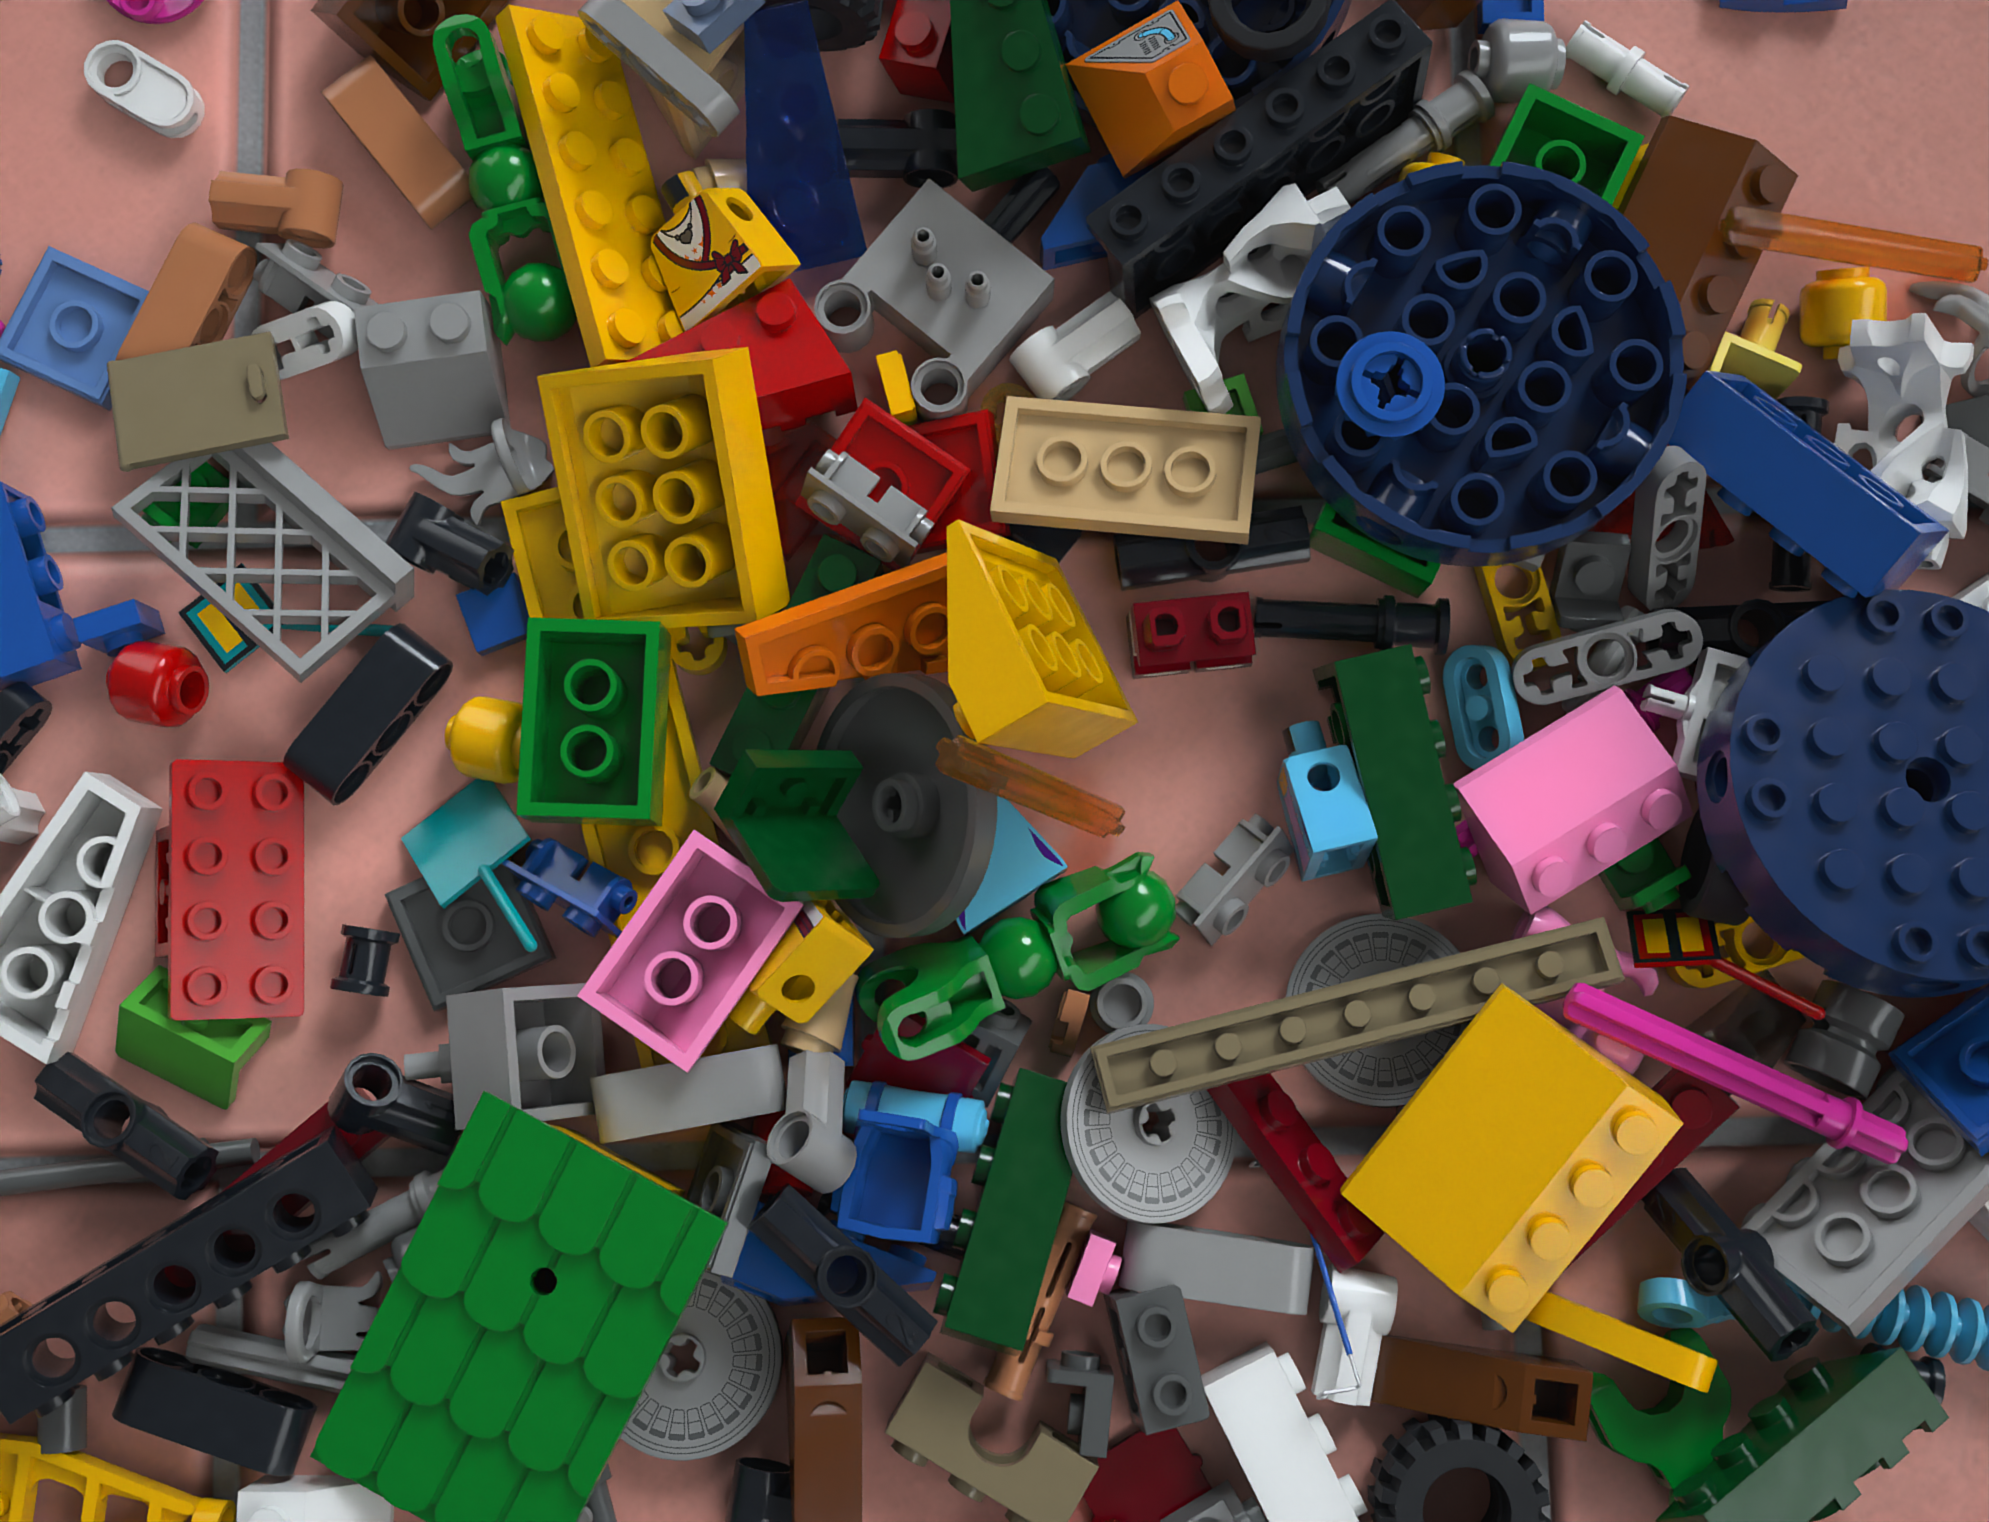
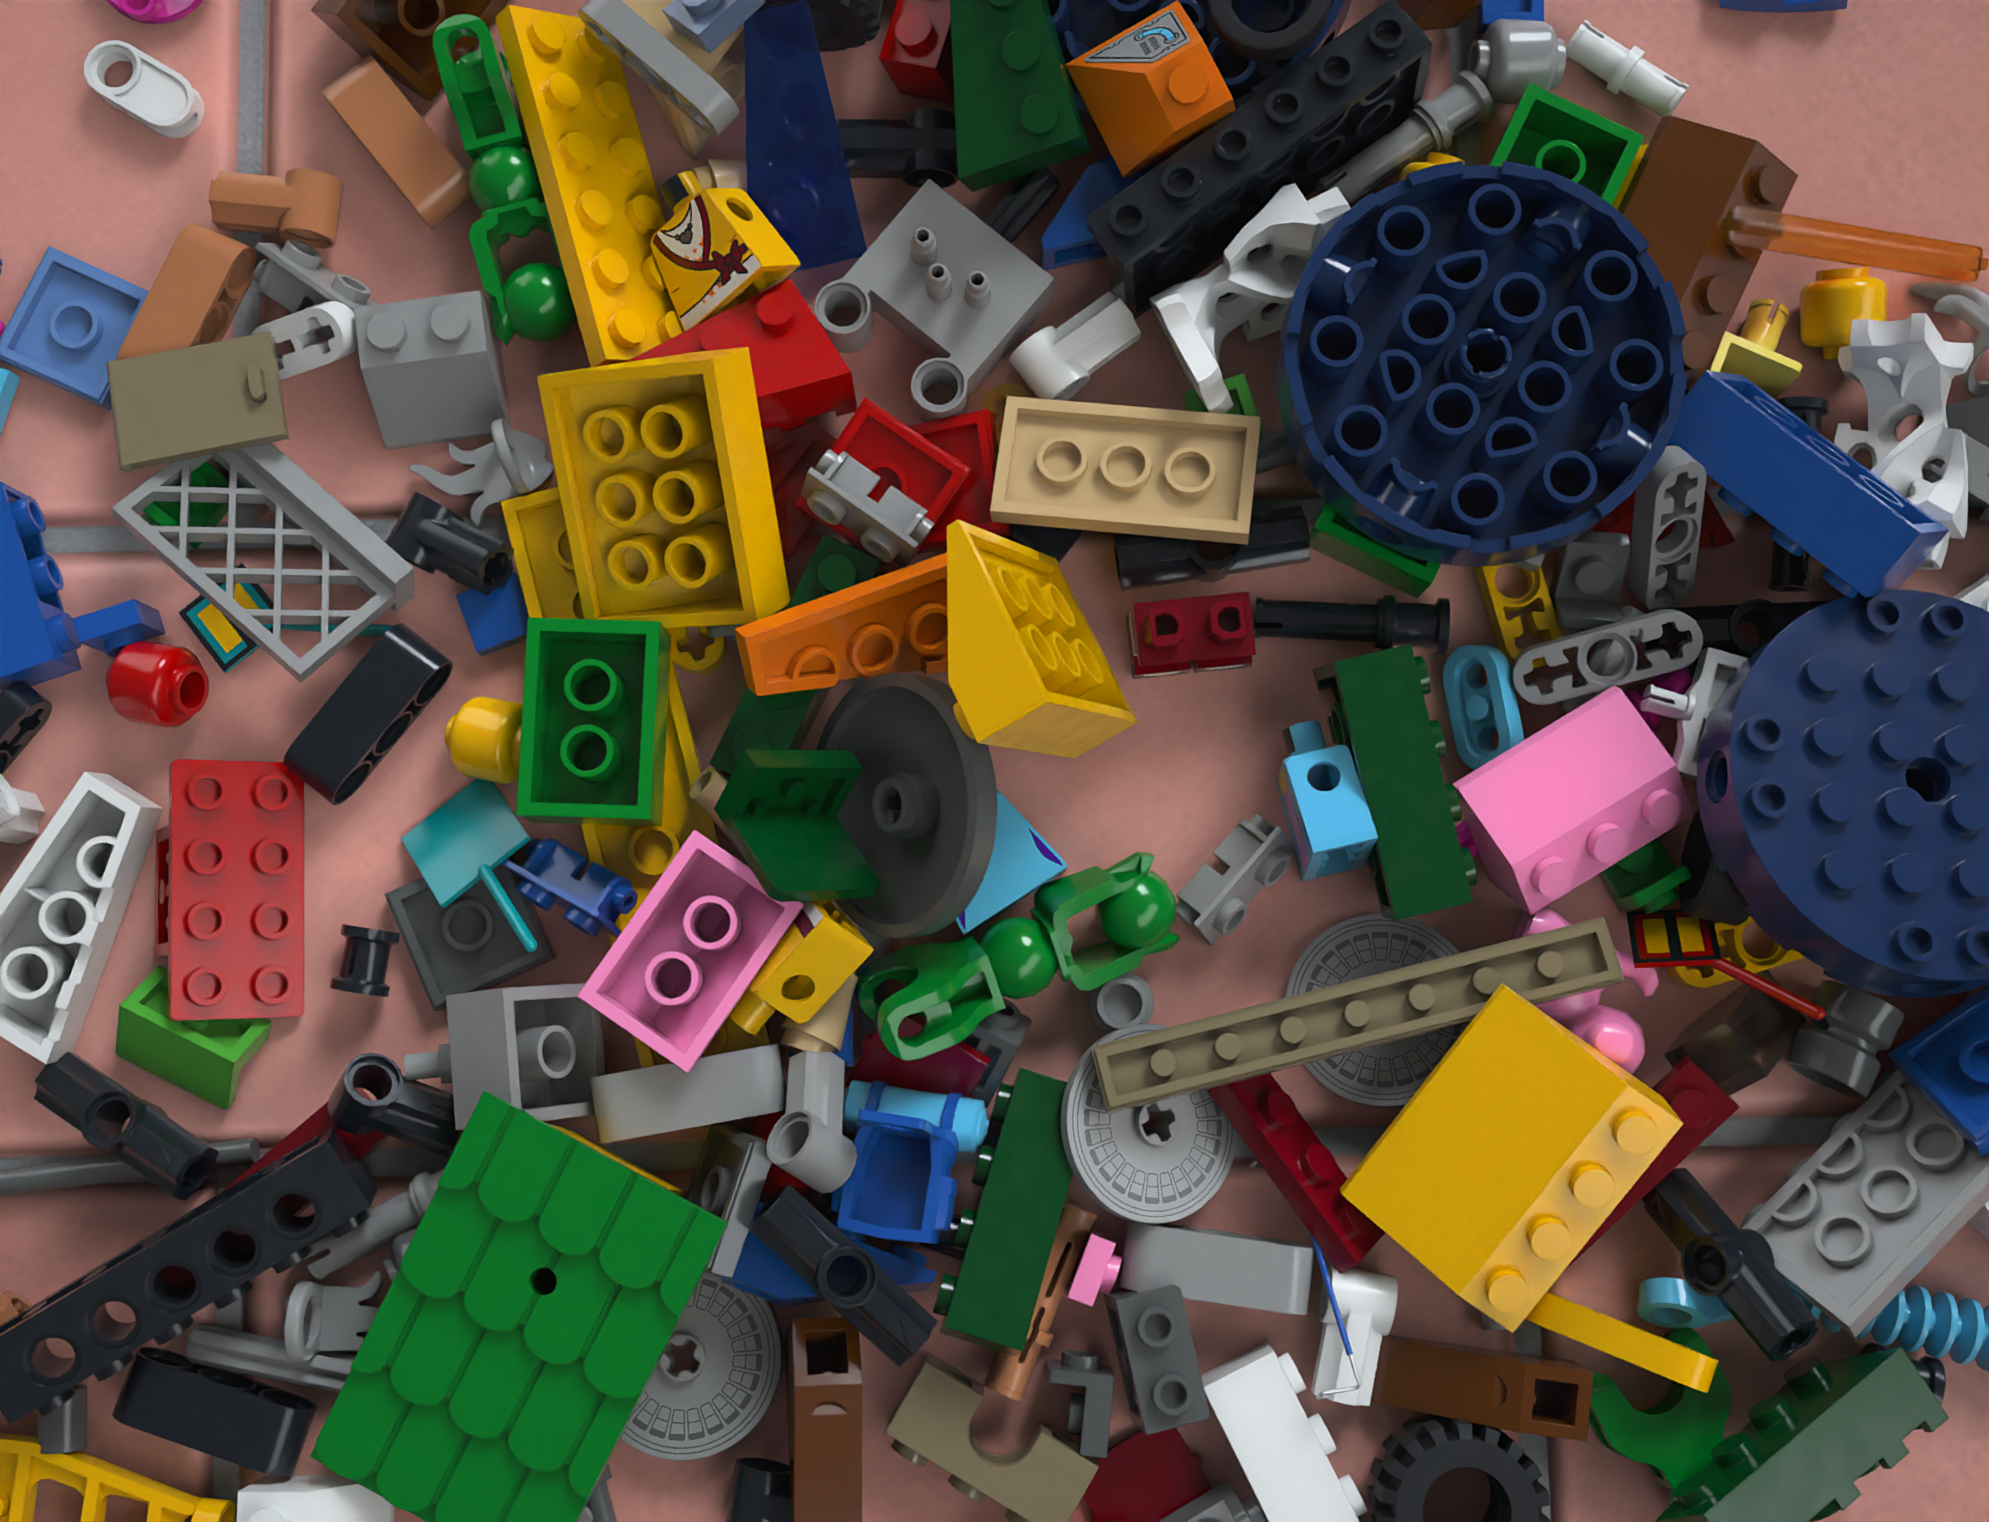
yellow tile [876,350,918,426] -> none
clear orange axle [935,735,1126,838] -> none
nougat tile [1048,989,1090,1058] -> none
blue gear [1334,331,1445,441] -> none
dark pink axle [1563,983,1909,1164] -> none

